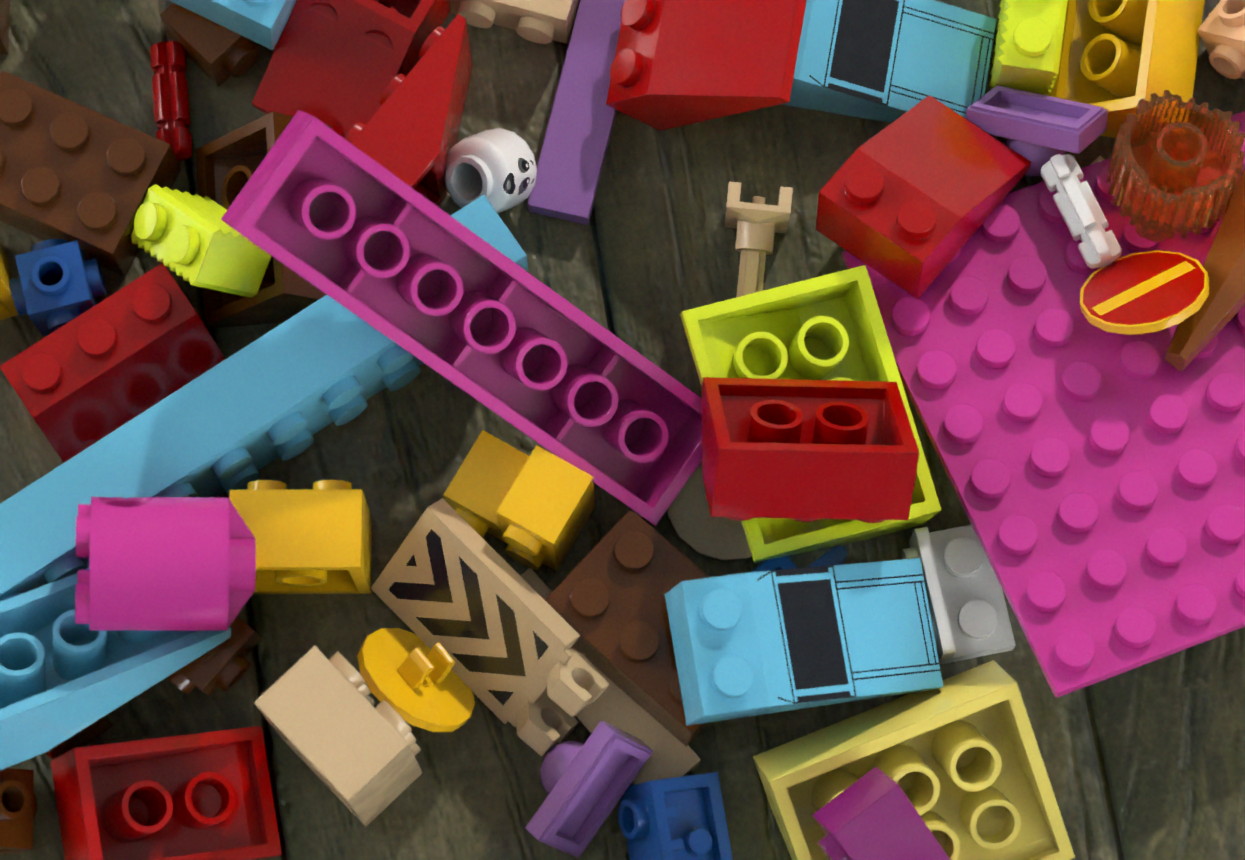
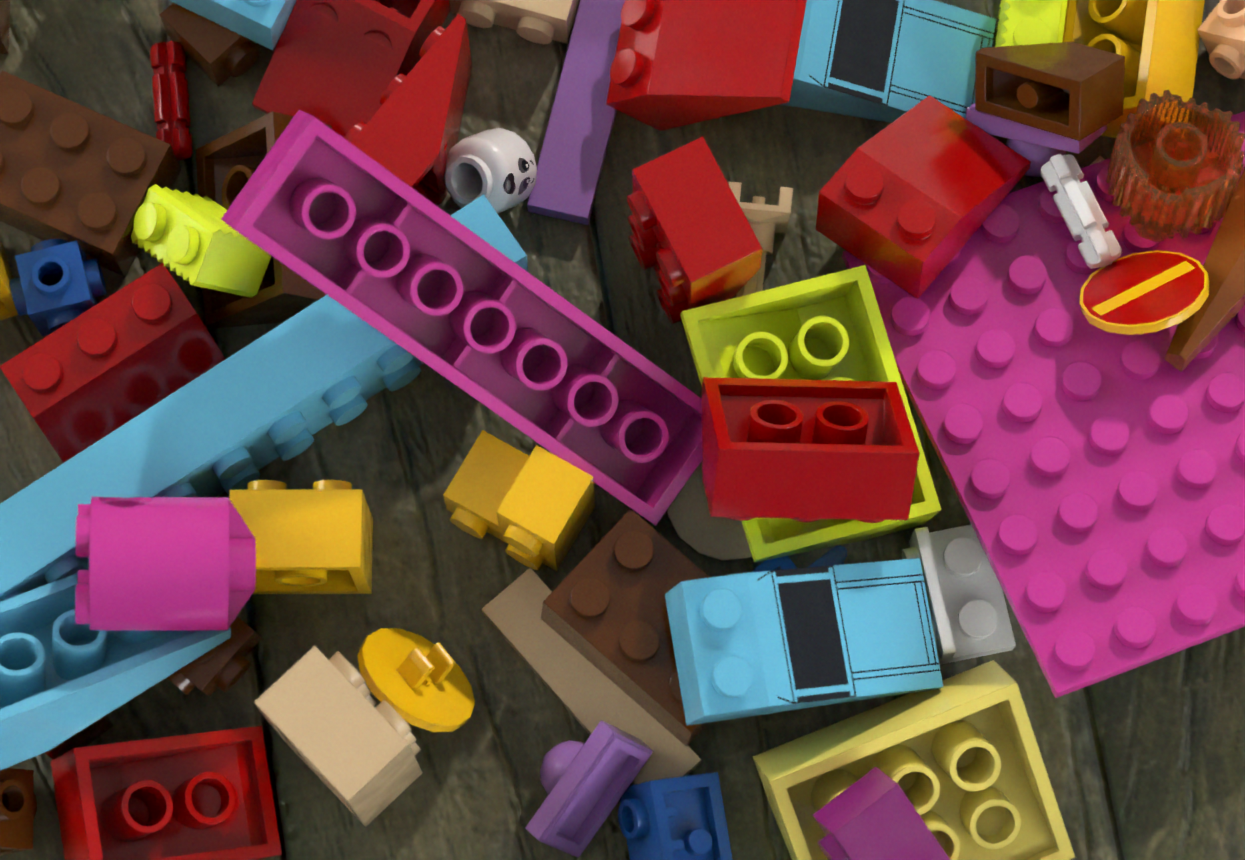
tan tile [370,498,610,757] -> none
none -> red slope [627,136,763,324]
none -> reddish brown slope [975,42,1125,141]

